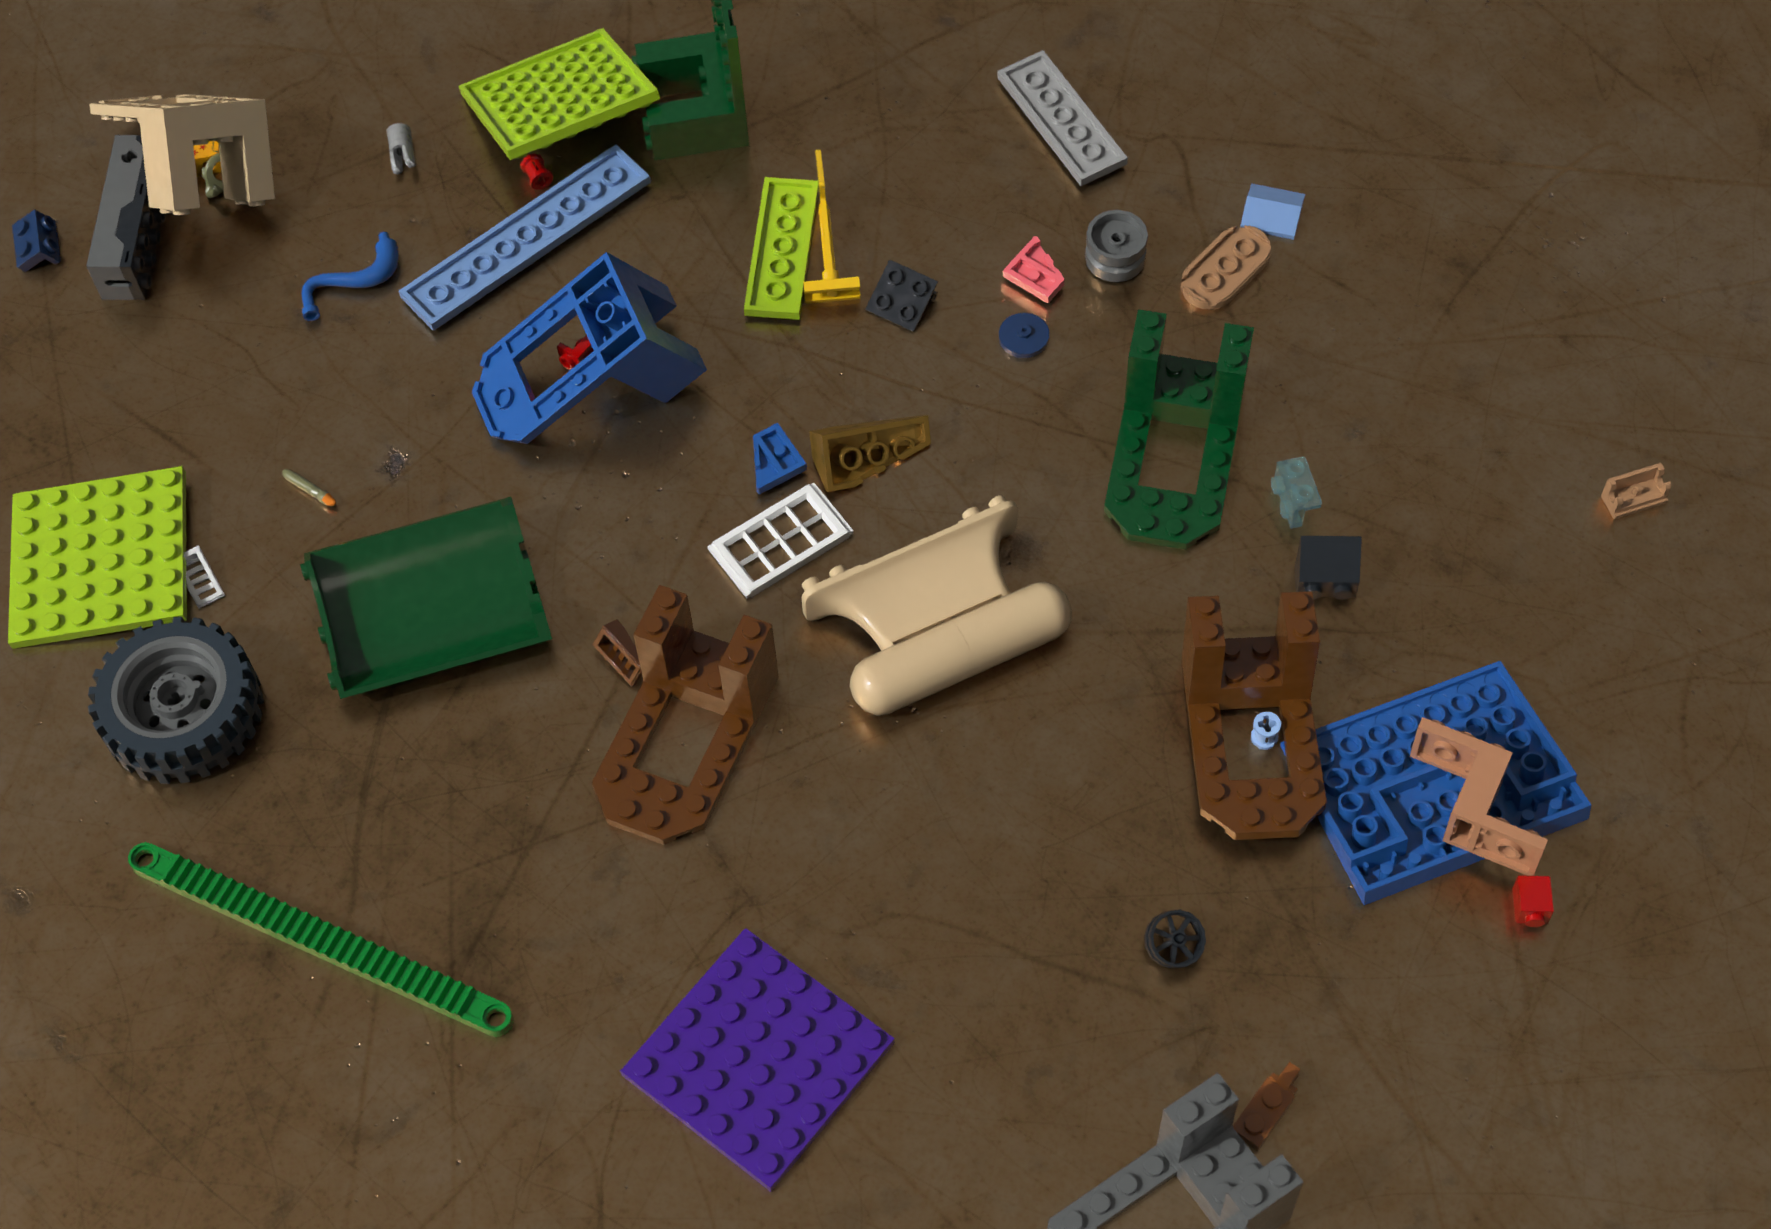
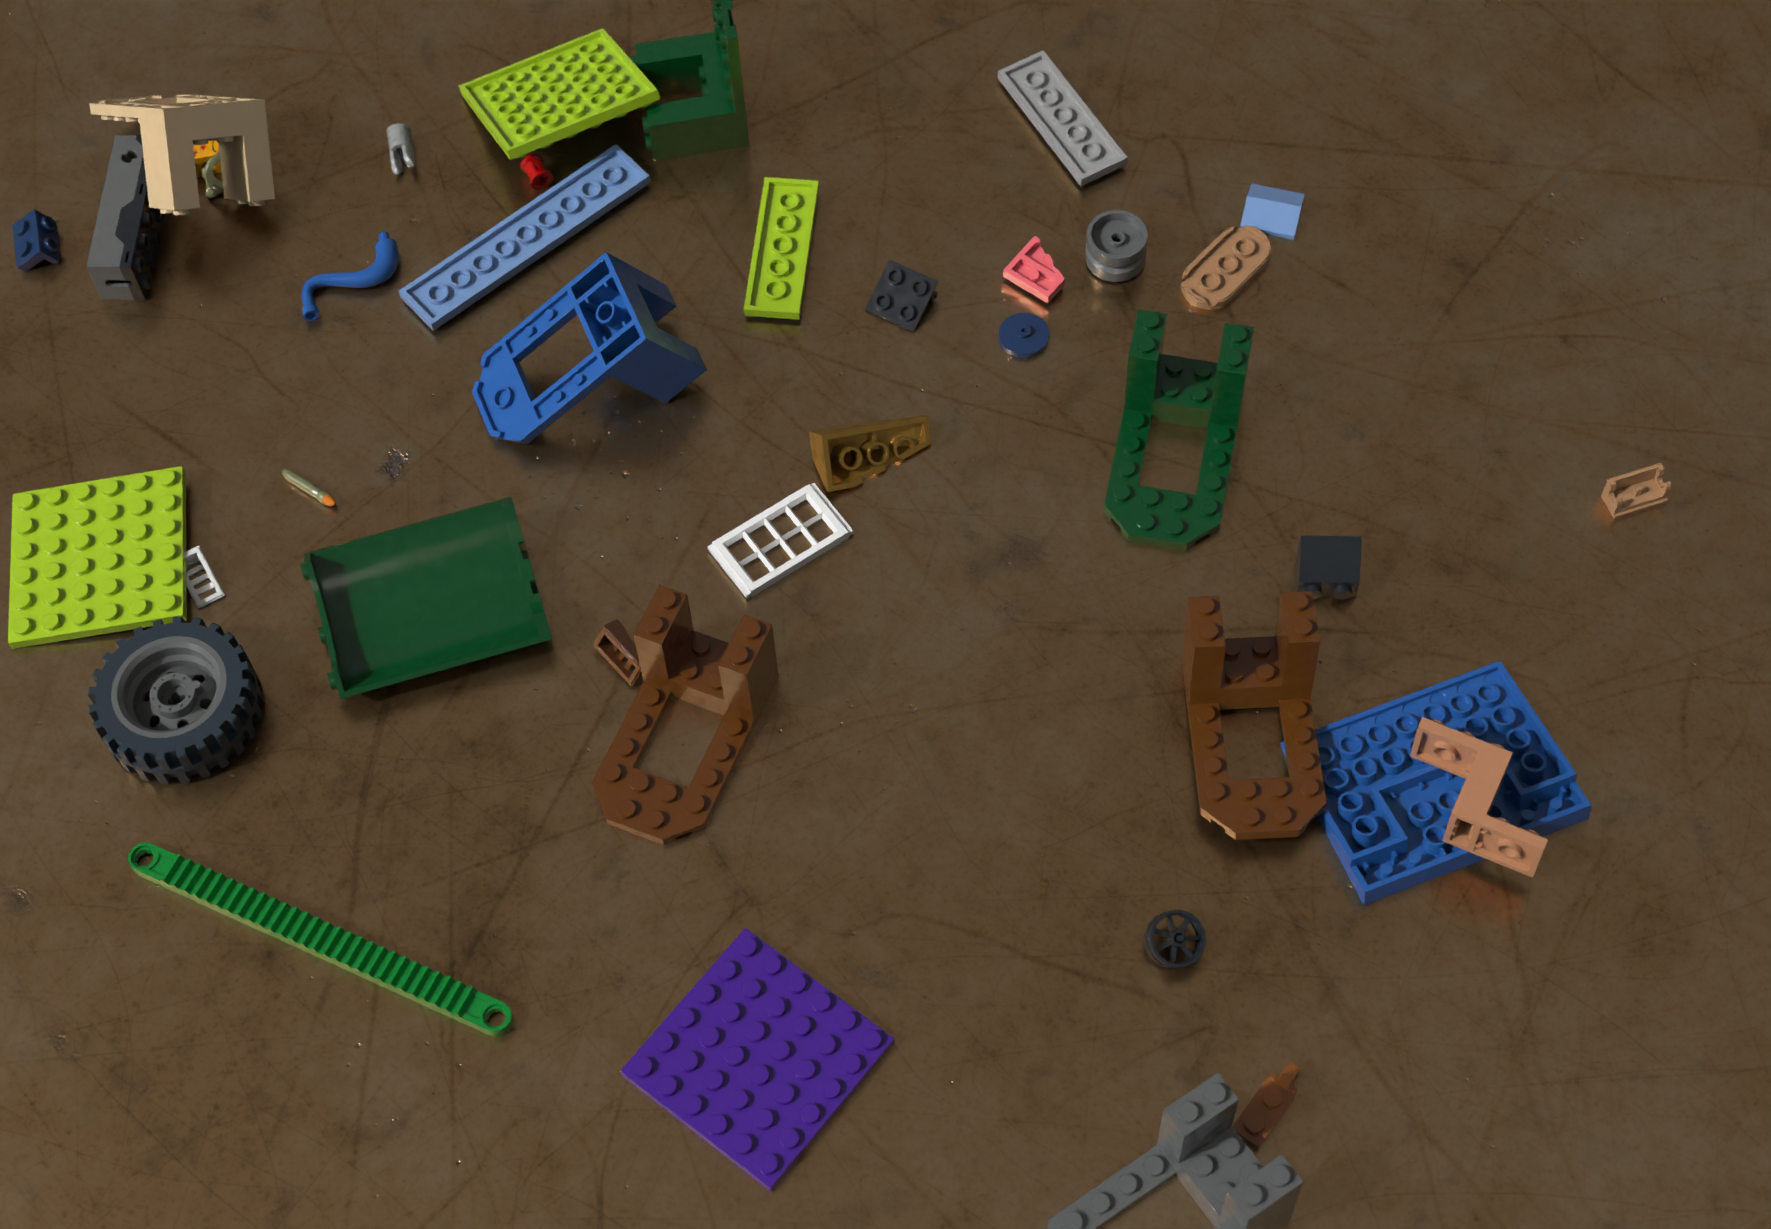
red bracket [557,335,594,370] -> none
blue wing [753,423,807,495] -> none
tan piece [802,495,1072,716] -> none
yellow piece [803,150,861,304] -> none
light blue bush [1251,711,1281,750] -> none
clear light blue bracket [1271,456,1322,529] -> none
red brick [1512,876,1554,927] -> none

